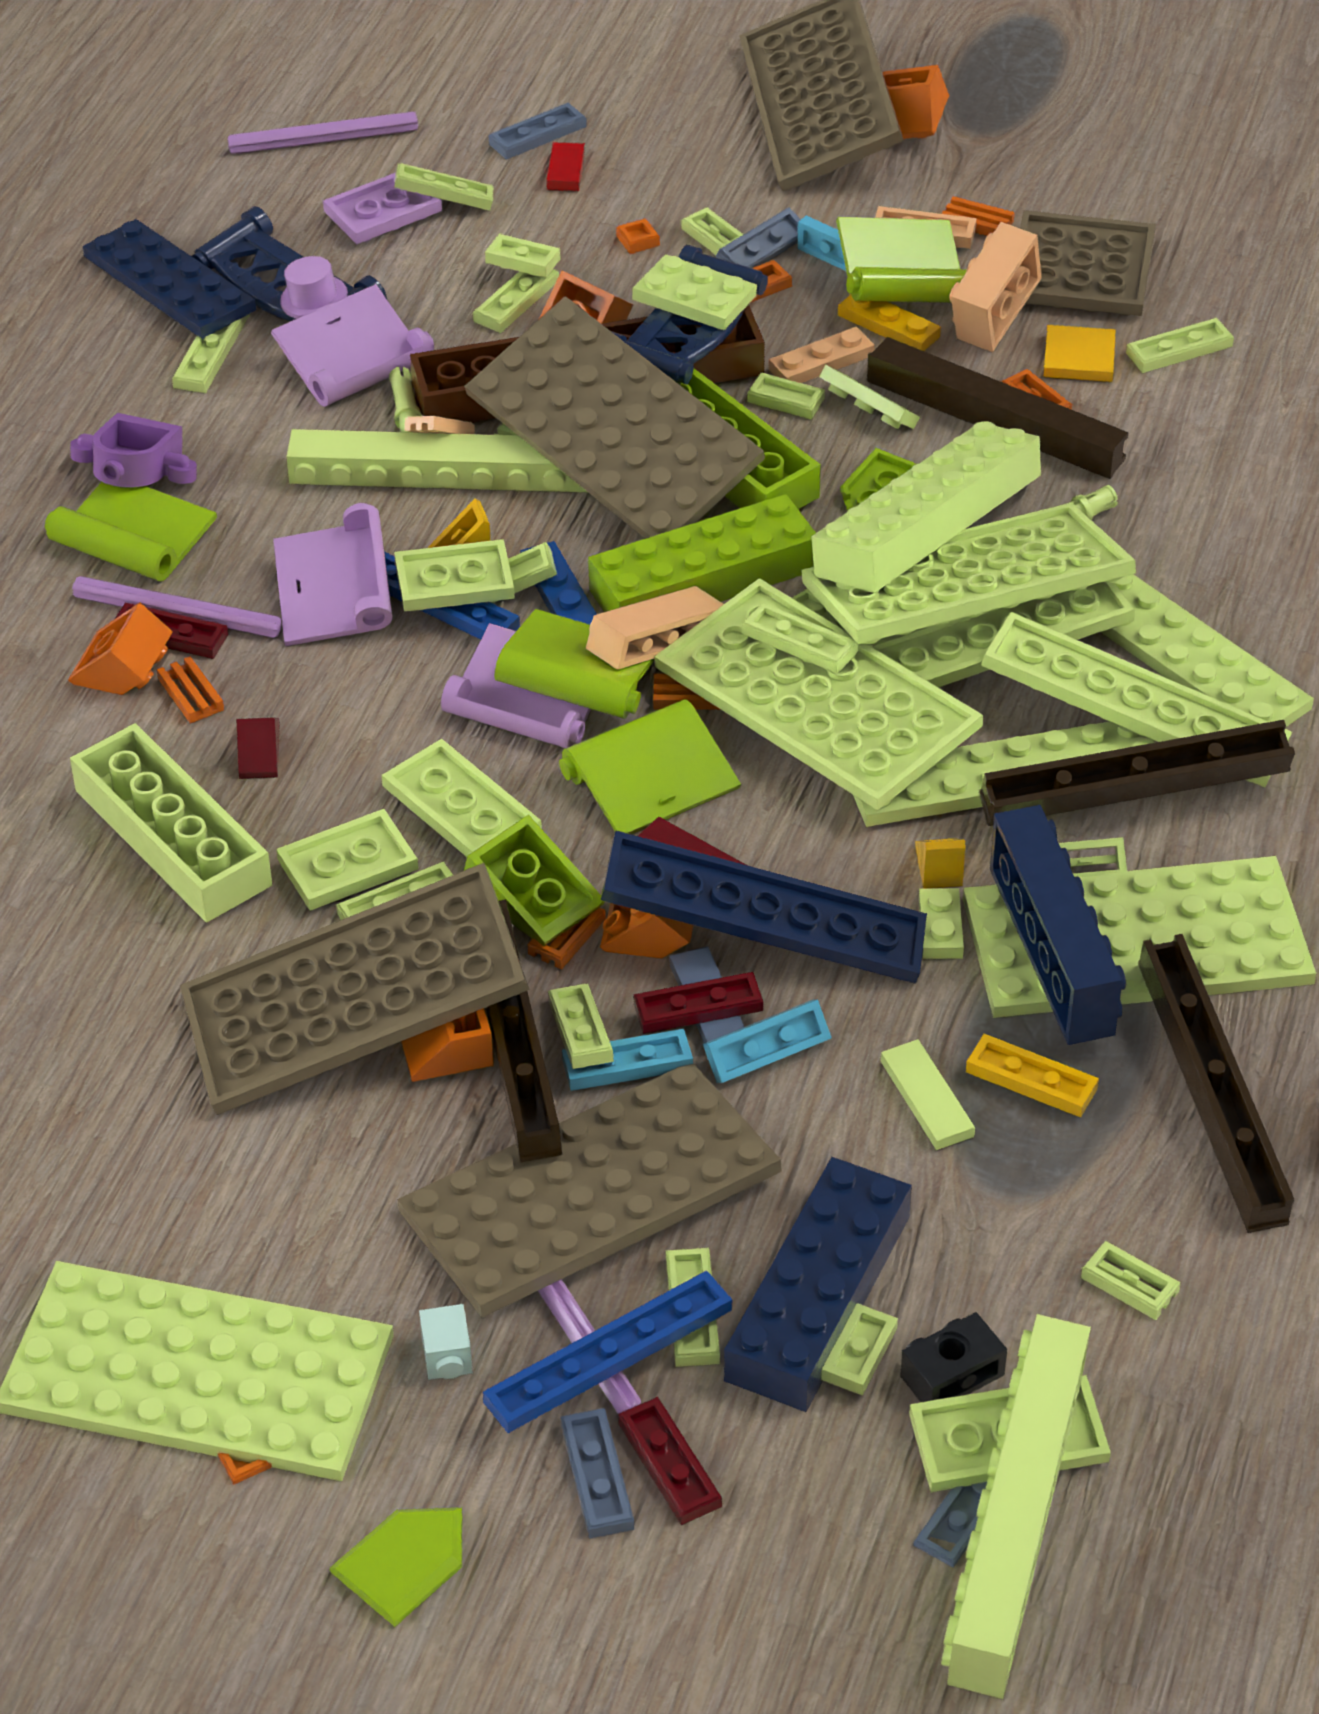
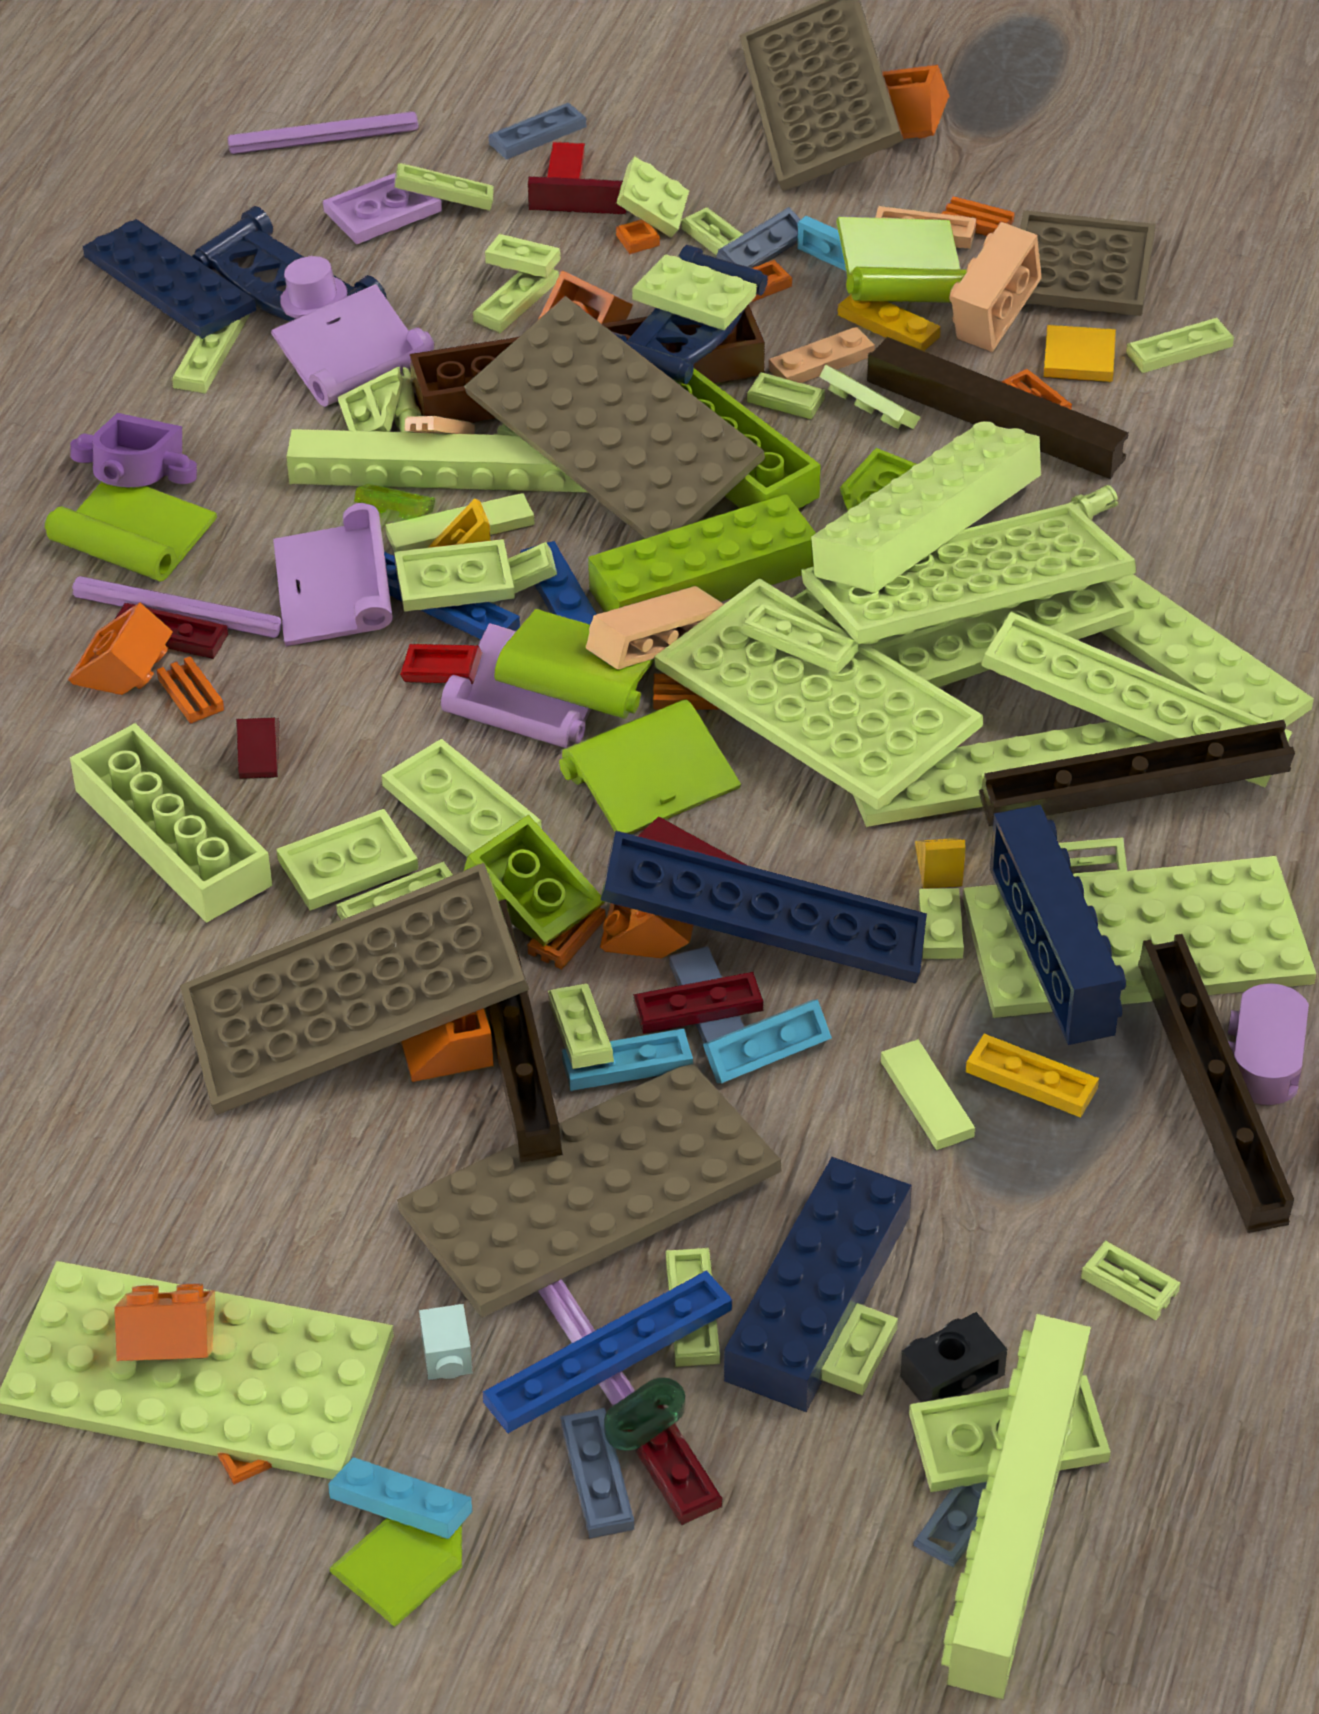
none -> orange slope [115,1284,215,1361]
none -> medium azure plate [328,1457,472,1539]
none -> yellowish green wing [337,367,404,432]
none -> clear neon green plate [354,484,435,519]
none -> yellowish green tile [386,493,535,552]
none -> red tile [400,644,482,684]
none -> dark red tile [528,176,627,215]
none -> clear green plate [604,1378,685,1451]
none -> yellowish green plate [616,156,689,238]
none -> lavender brick [1228,984,1309,1105]

